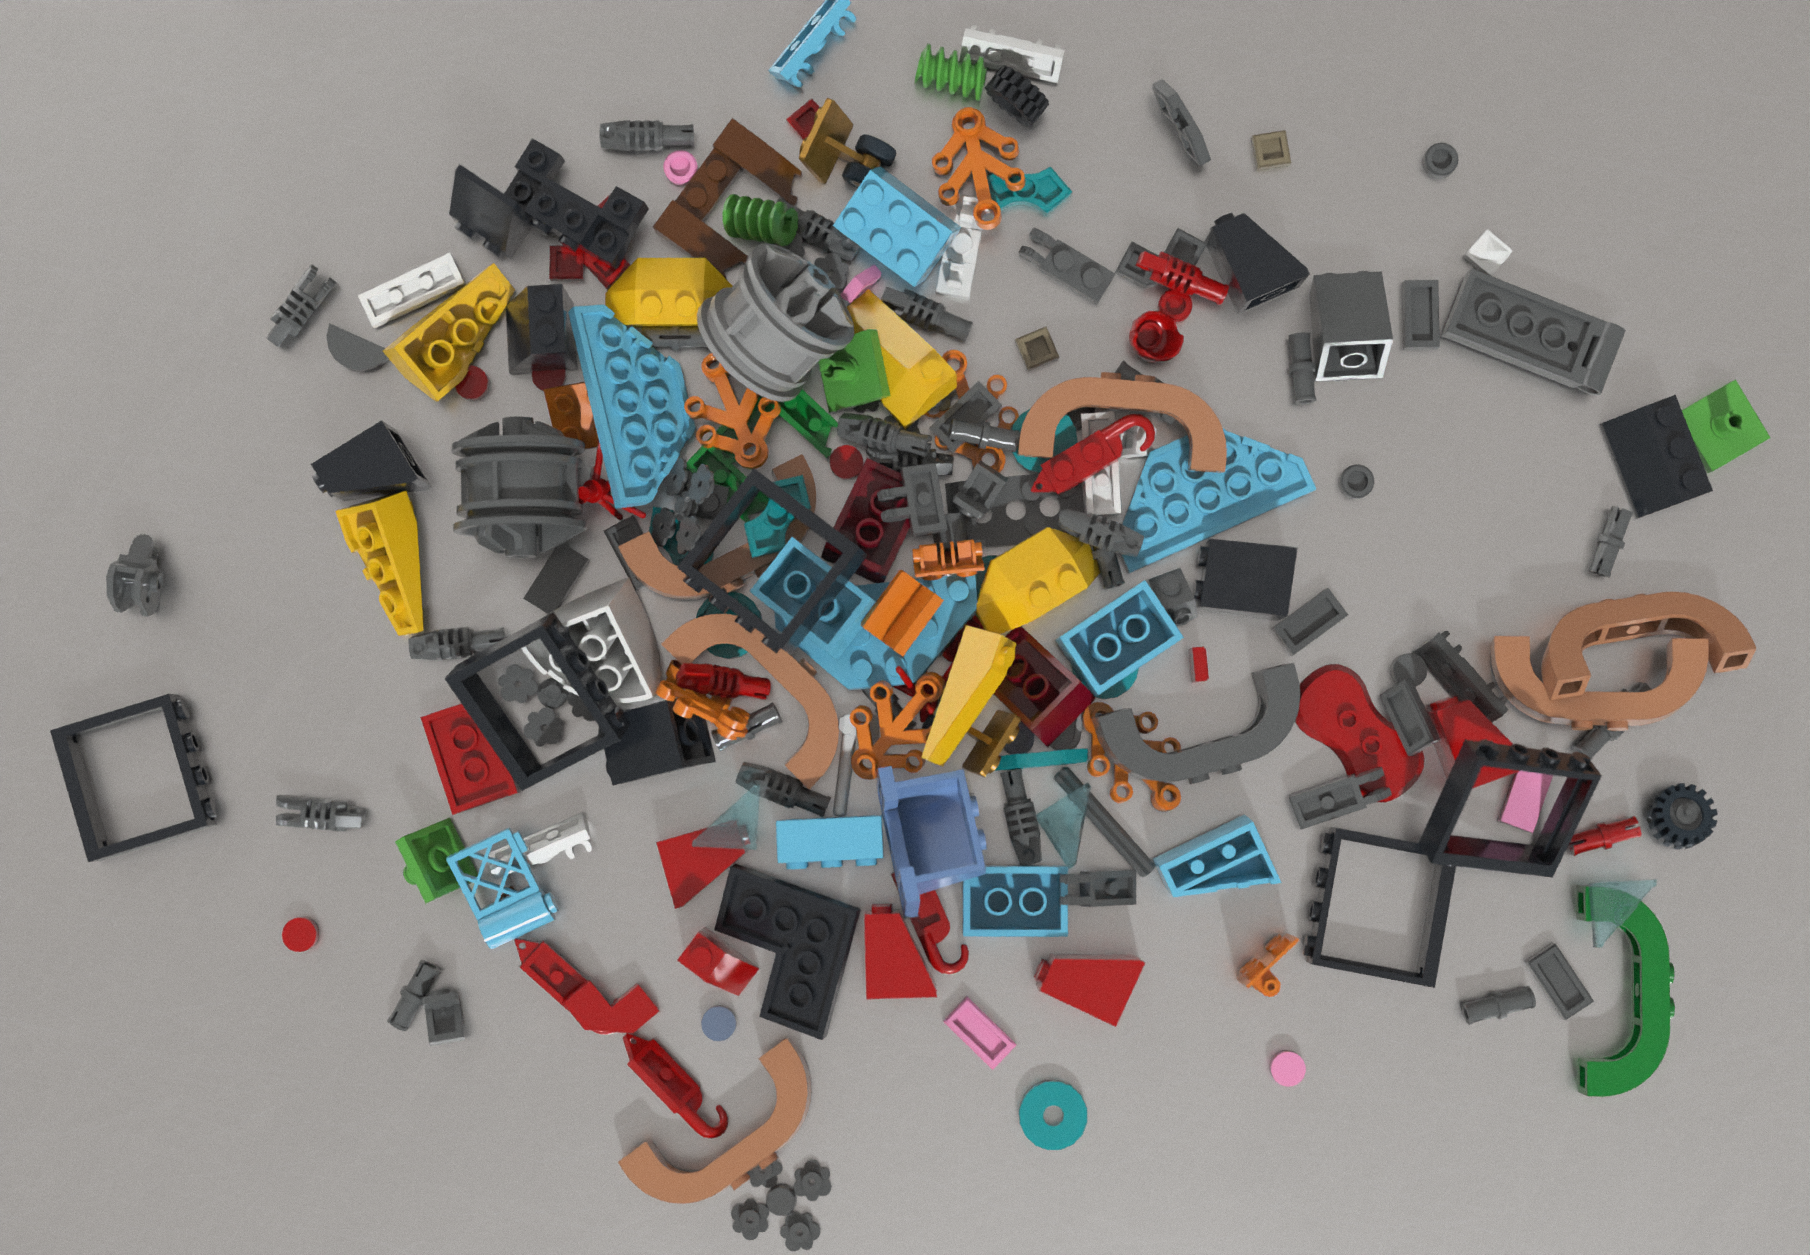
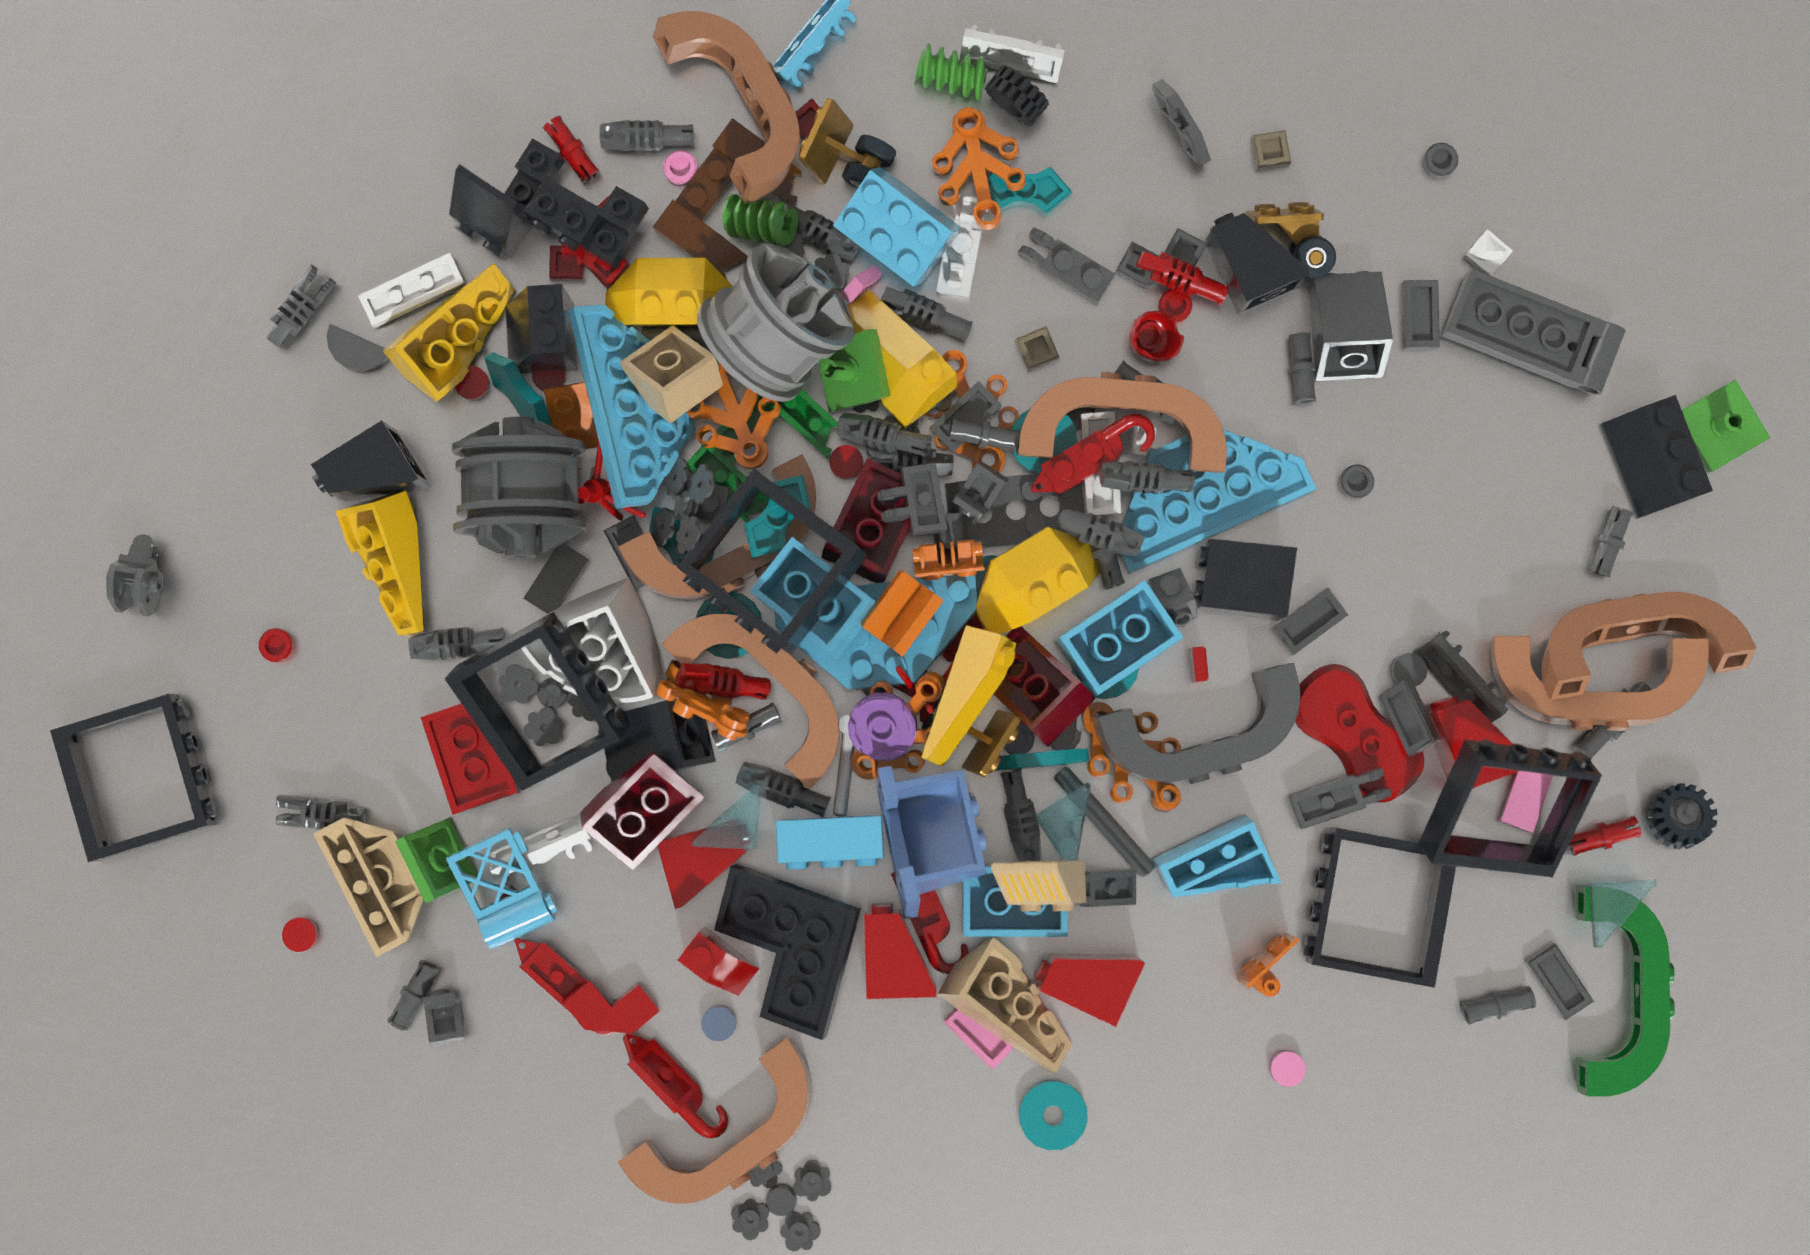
none -> red tile [258,628,295,663]
none -> tan wedge [313,817,424,957]
none -> teal tile [484,352,552,426]
none -> red pin [543,116,600,184]
none -> dark red slope [580,752,704,870]
none -> tan slope [620,325,723,423]
none -> nougat arch [653,11,800,204]
none -> medium lavender tile [848,693,918,761]
none -> tan wedge [938,937,1072,1073]
none -> tan slope [992,860,1086,911]
none -> dark grey hinge [1098,461,1195,494]
none -> pearl gold plate [1246,202,1336,278]

